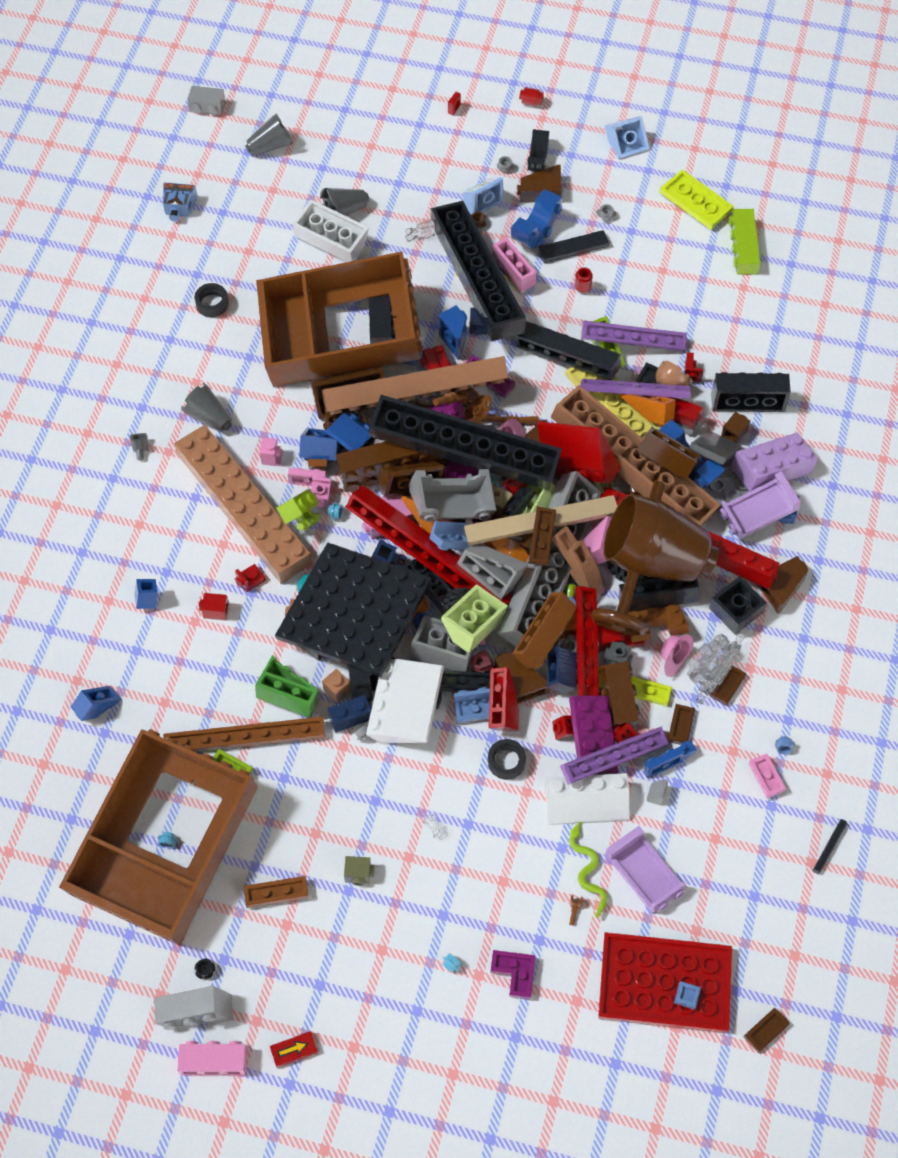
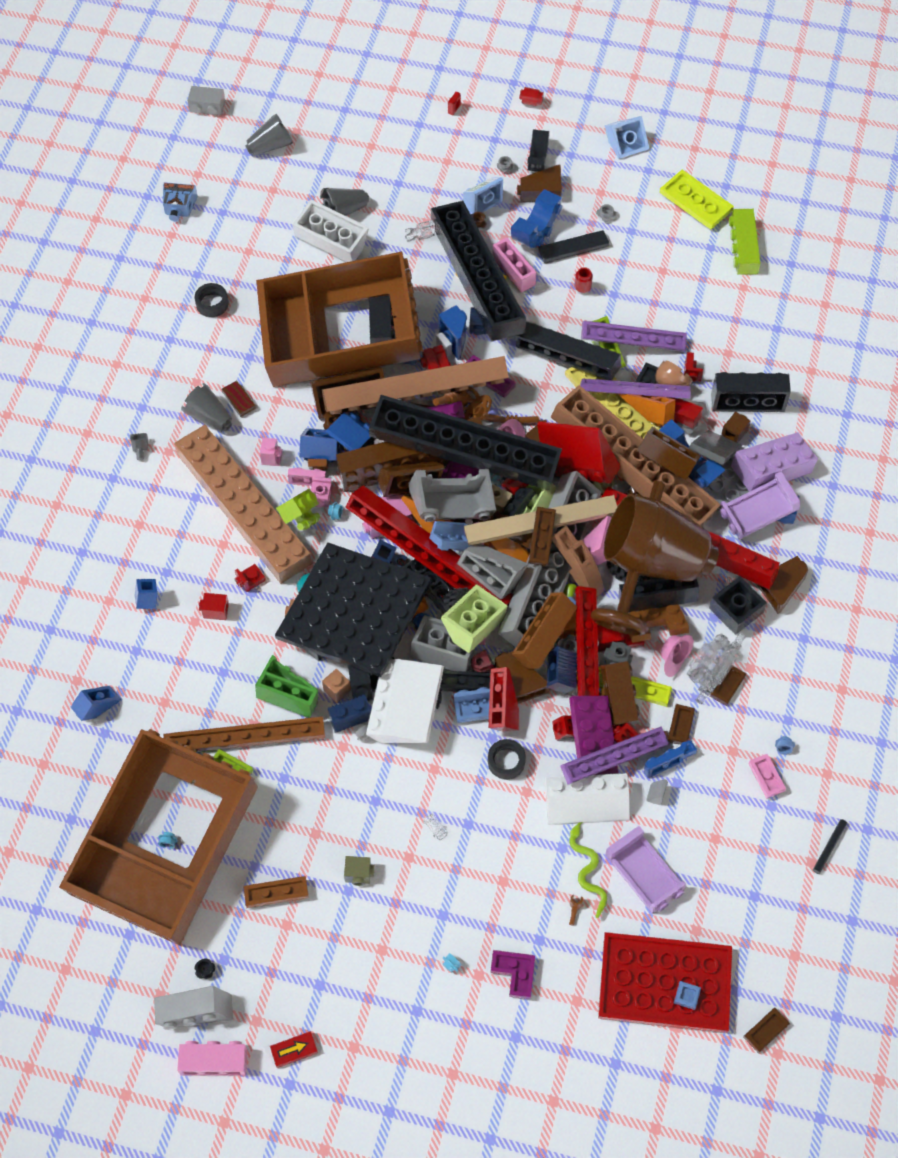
none -> tile [222,380,256,417]
none -> white tile [436,333,452,357]

